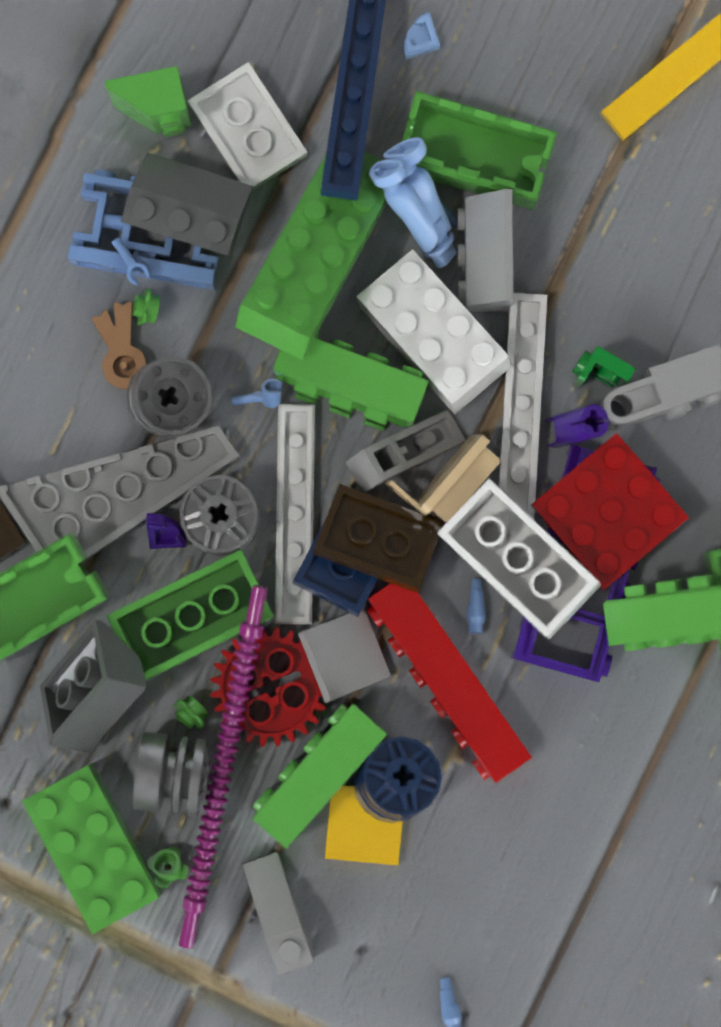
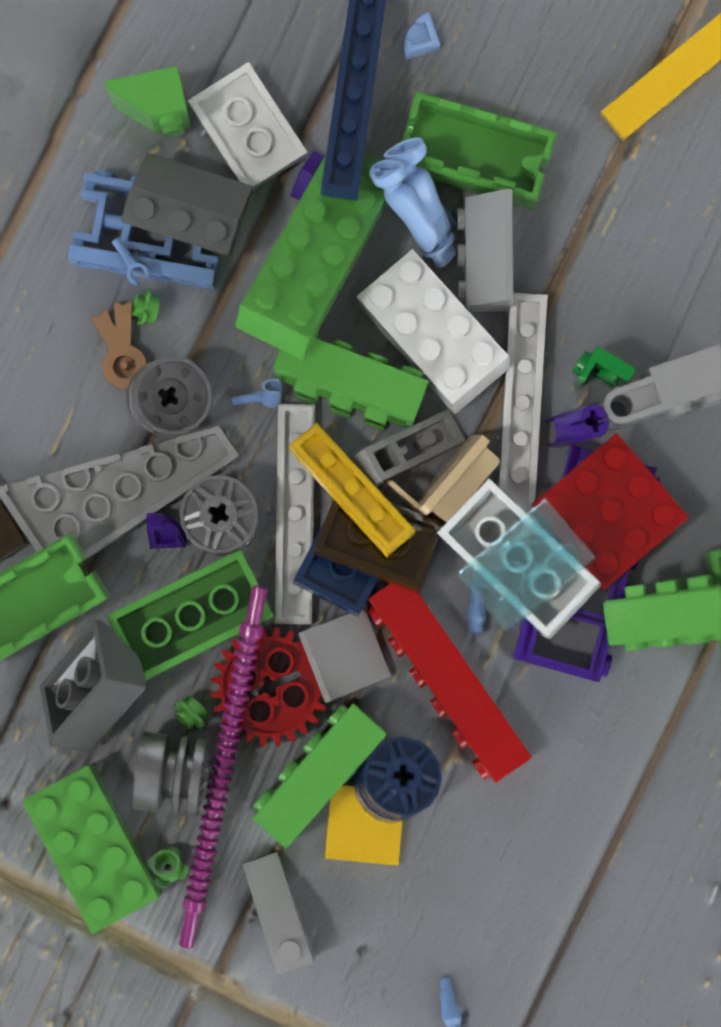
none -> yellow tile [288,423,416,557]
none -> dark purple tile [290,150,325,201]
none -> clear light blue plate [457,499,596,632]

